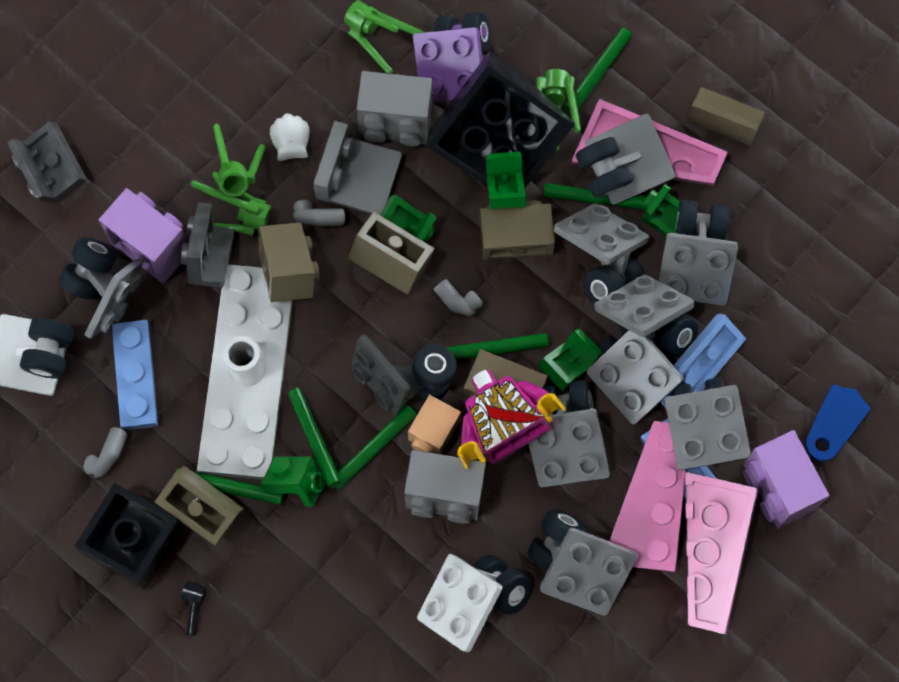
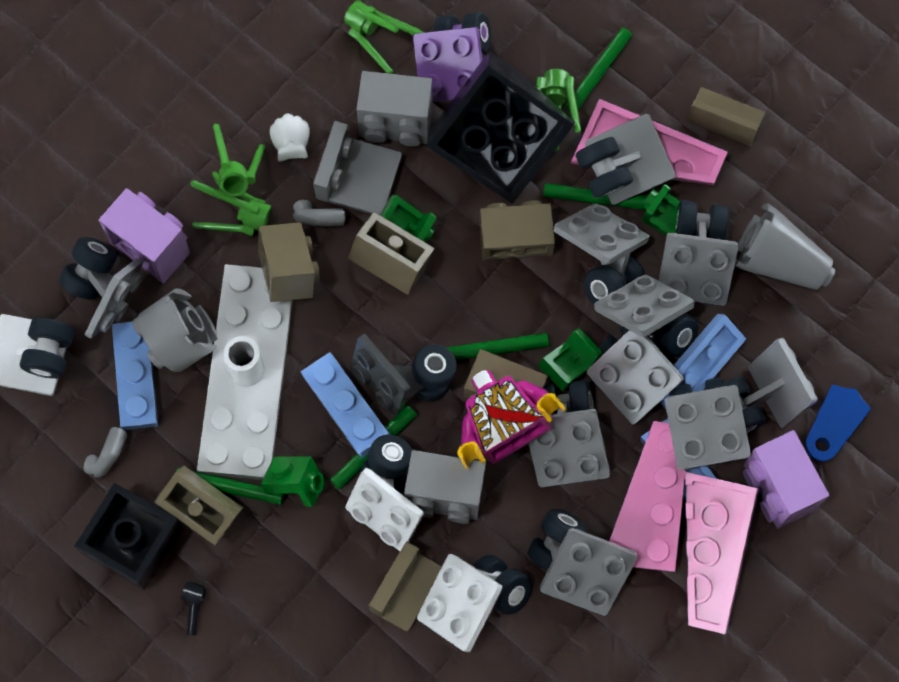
flat silver bracket [8,121,87,204] -> none
flat silver bracket [181,202,234,287] -> none
green bar [288,388,341,488] -> none
light nougat brick [408,395,461,455] -> none
light grey arm [434,279,483,316] -> none
green bracket [486,152,526,209] -> none
none -> light grey brick [132,288,218,373]
none -> light blue plate [300,352,389,459]
none -> white plate [345,434,424,551]
none -> dark tan panel [369,541,442,632]
none -> light grey plate [721,338,817,434]
none -> light grey cone [734,203,835,290]

